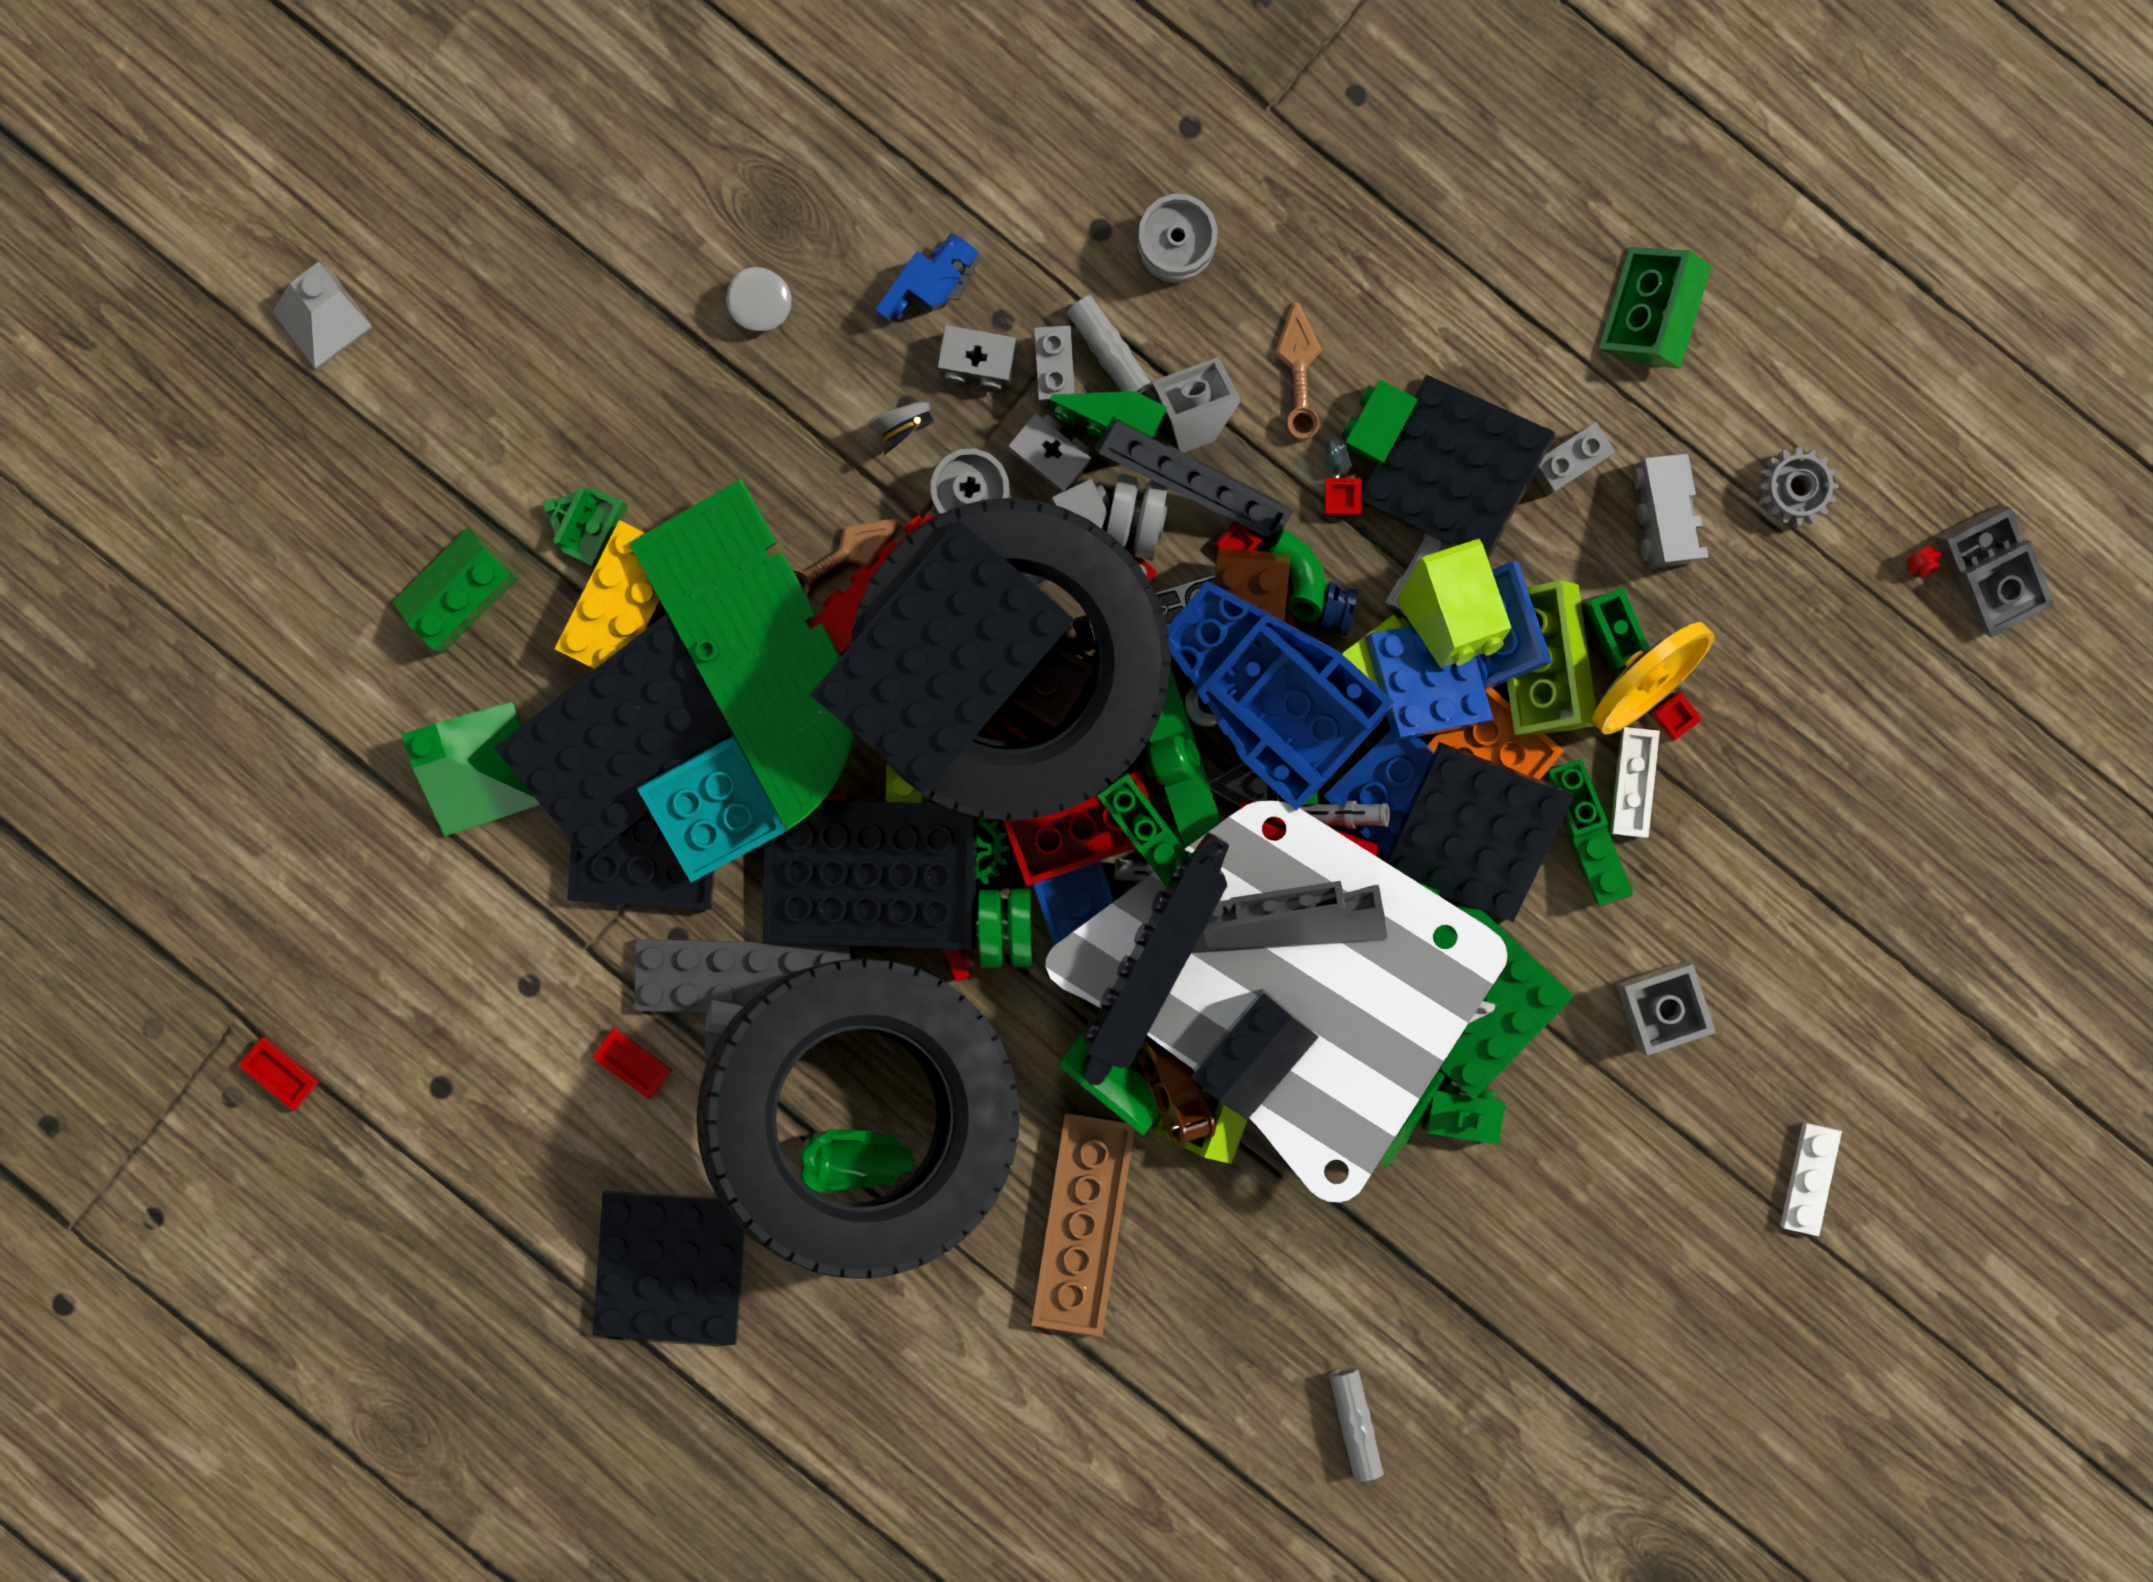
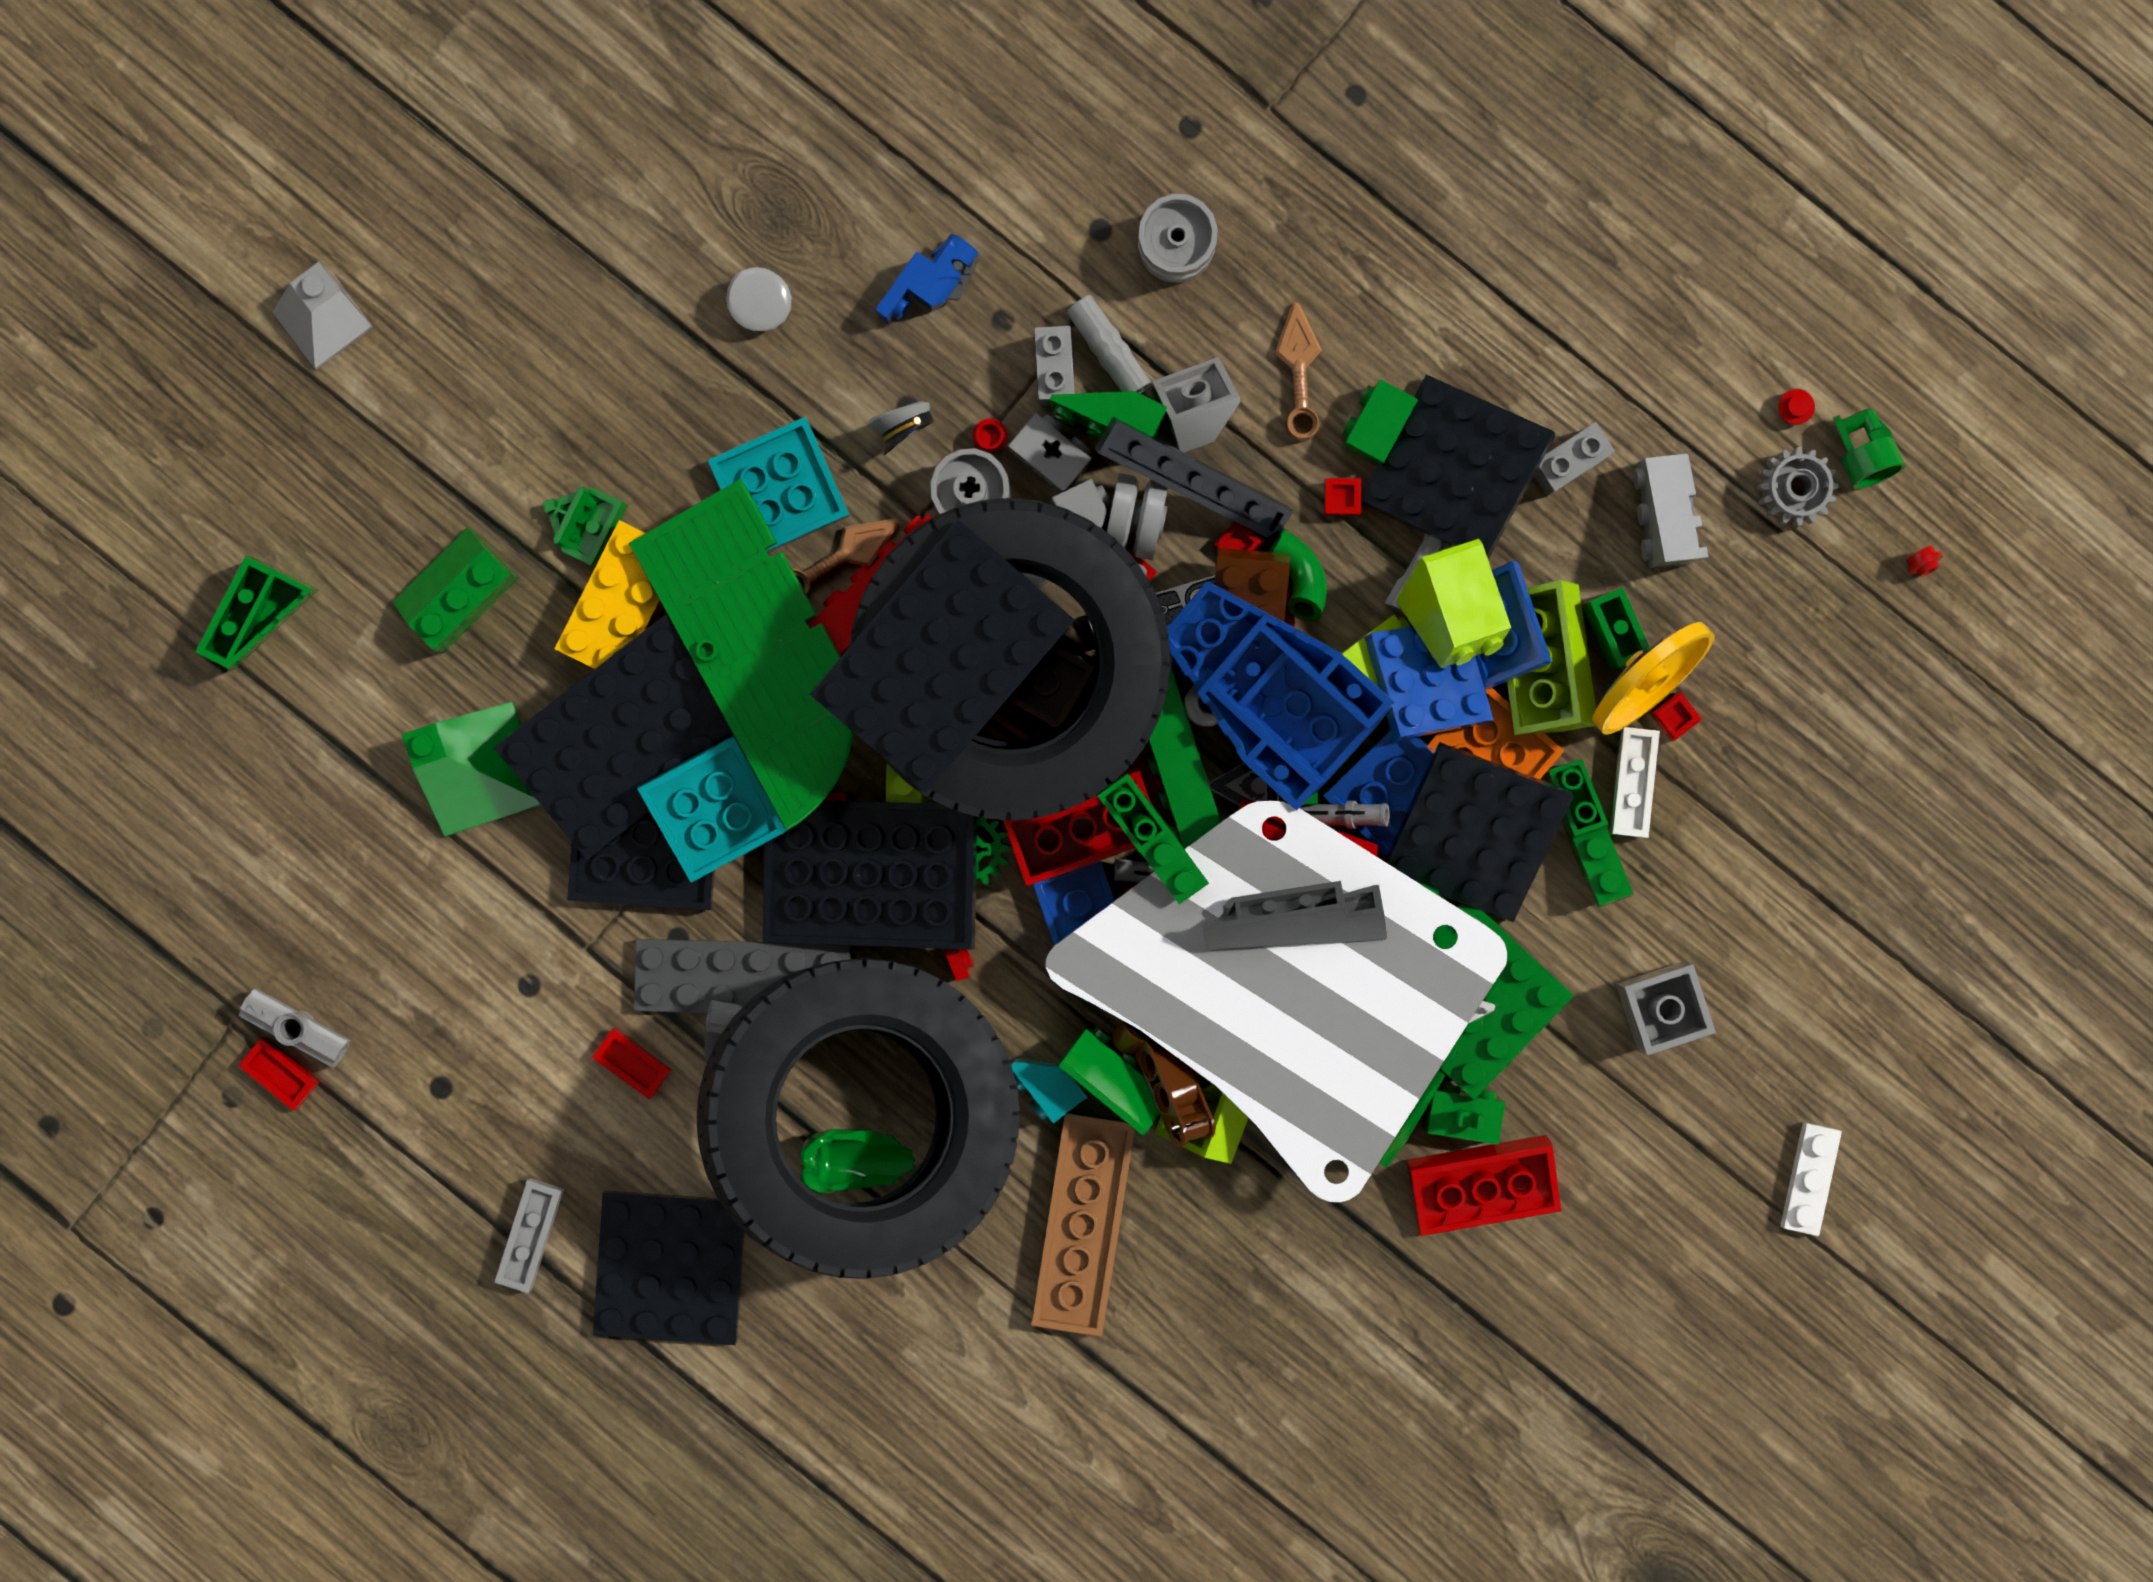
light grey brick [938,325,1017,390] -> none
green wheel [976,888,1033,969] -> none
black hinge [1081,832,1229,1086] -> none
green head [1143,734,1200,787] -> none
black slope [1191,989,1319,1120] -> none
dark blue wheel [1318,581,1358,636] -> none
clear light blue tile [1324,437,1353,478] -> none
light grey axle [1329,1367,1384,1482] -> none
green slope [1599,247,1711,369] -> none
flat silver slope [1935,504,2055,637] -> none
none -> green wedge [195,556,319,669]
none -> light grey piece [239,988,351,1068]
none -> light grey plate [494,1178,564,1293]
none -> teal plate [708,416,850,553]
none -> red plate [972,419,1008,455]
none -> teal slope [1011,1058,1087,1123]
none -> red slope [1406,1135,1562,1236]
none -> red plate [1778,389,1815,425]
none -> green piece [1833,408,1906,489]

